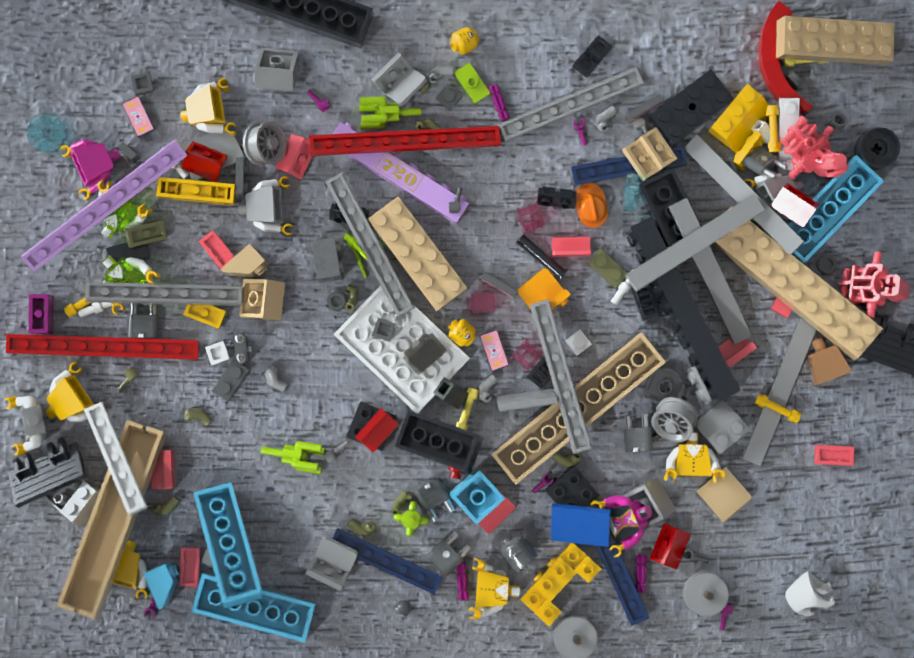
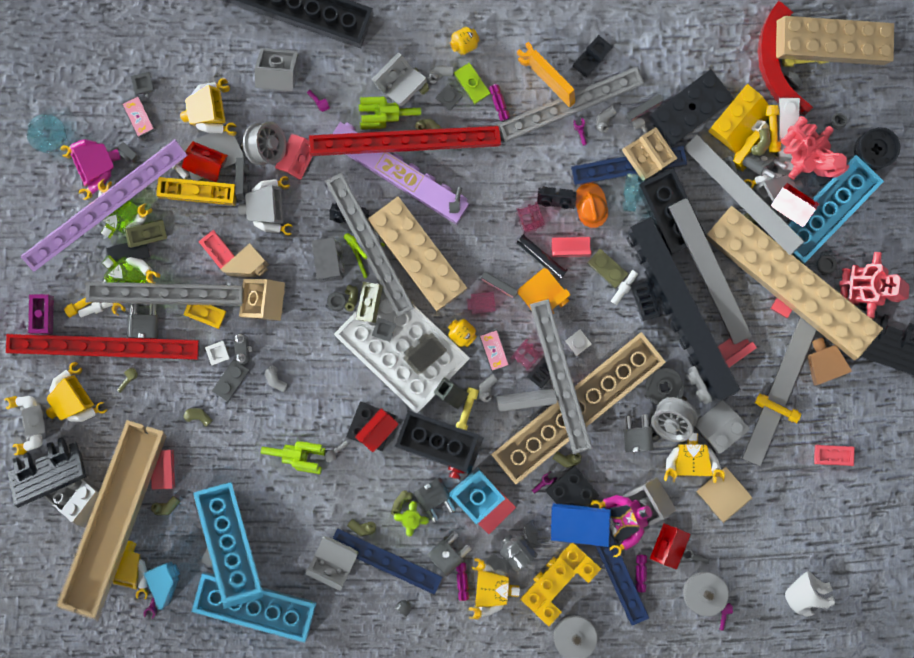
white tile [84,402,148,516] -> none
coral plate [179,547,201,587] -> none
light grey tile [625,194,765,292] -> none
none -> plate [356,282,383,323]
none -> light orange tile [517,42,575,108]
none -> olive arm [751,128,770,156]

